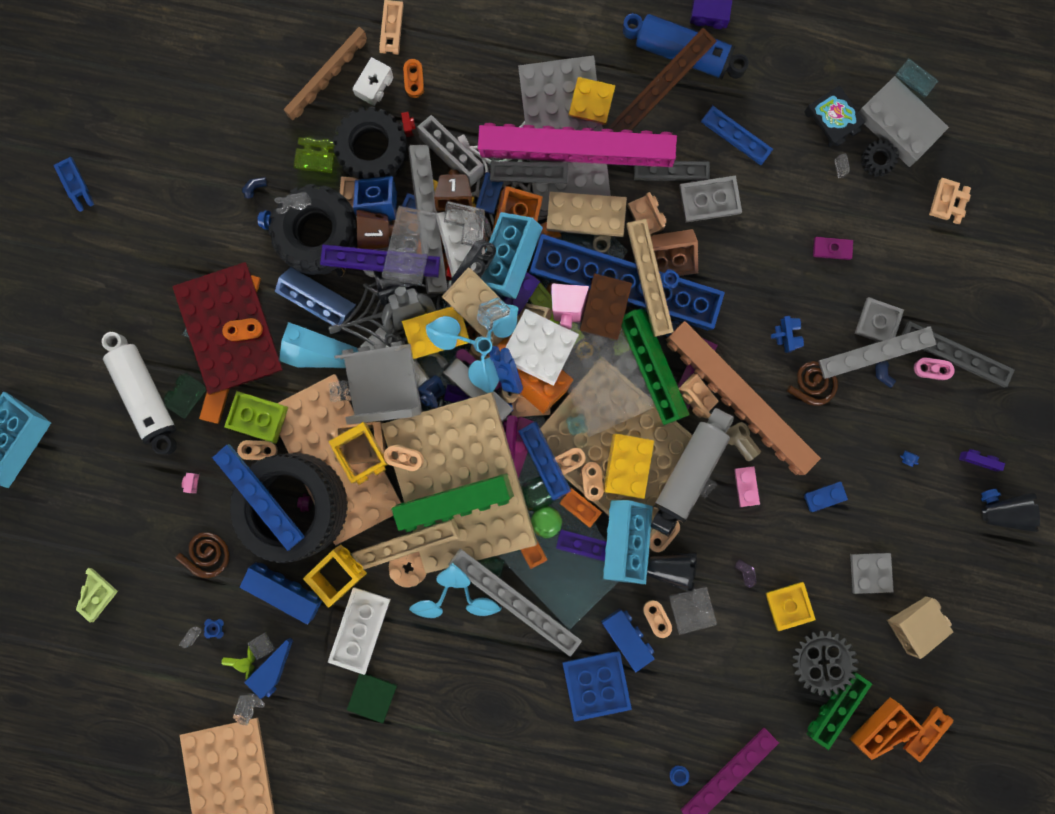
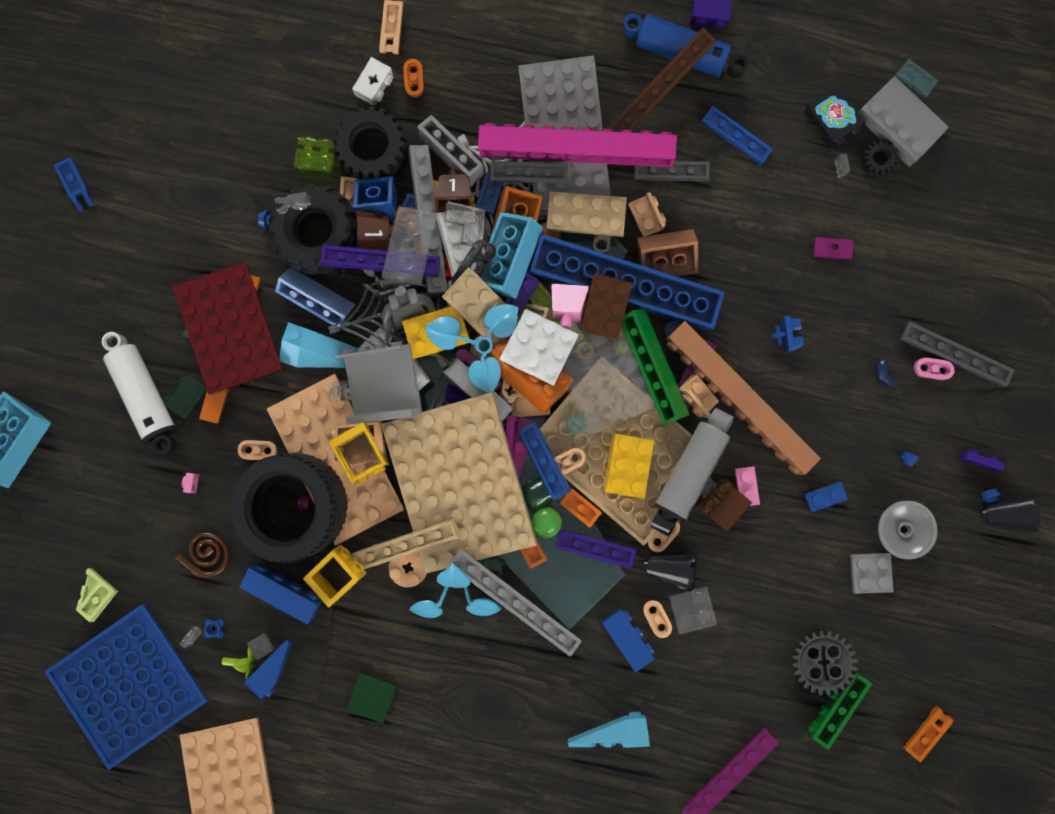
blue plate [212,444,305,551] -> none
orange plate [222,318,263,341] -> none
lime tile [224,391,288,444] -> none
clear bracket [233,693,265,725] -> none
dark blue arm [242,177,268,199] -> none
medium nougat plate [284,27,367,120] -> none
white plate [328,587,391,675] -> none
light nougat plate [384,445,424,471] -> none
green brick [391,473,514,532] -> none
red plate [401,112,416,137] -> none
dark blue bracket [418,375,446,409] -> none
clear bracket [477,297,510,331] -> none
blue hinge [489,346,523,394] -> none
blue plate [562,651,632,722] -> none
yellow plate [569,77,615,125] -> none
light nougat plate [581,462,604,501] -> none
medium azure slope [603,500,653,584] -> none
tan tile [626,219,674,337] -> none
blue plate [660,269,679,288] -> none
blue plate [670,766,689,786] -> none
light grey plate [679,176,742,223] -> none
dark tan piece [726,422,761,461] -> none
clear purple arm [735,559,756,587] -> none
yellow plate [765,582,816,631] -> none
reddish brown piece [787,361,838,406] -> none
light grey plate [818,326,937,379] -> none
orange wedge [850,697,926,760] -> none
light grey tile [855,297,904,342] -> none
tan slope [887,597,953,659] -> none
light nougat plate [929,178,971,224] -> none
none -> blue plate [45,603,209,770]
none -> medium azure wedge [568,712,650,748]
none -> reddish brown hinge [697,478,752,531]
none -> light grey dish [878,501,937,559]

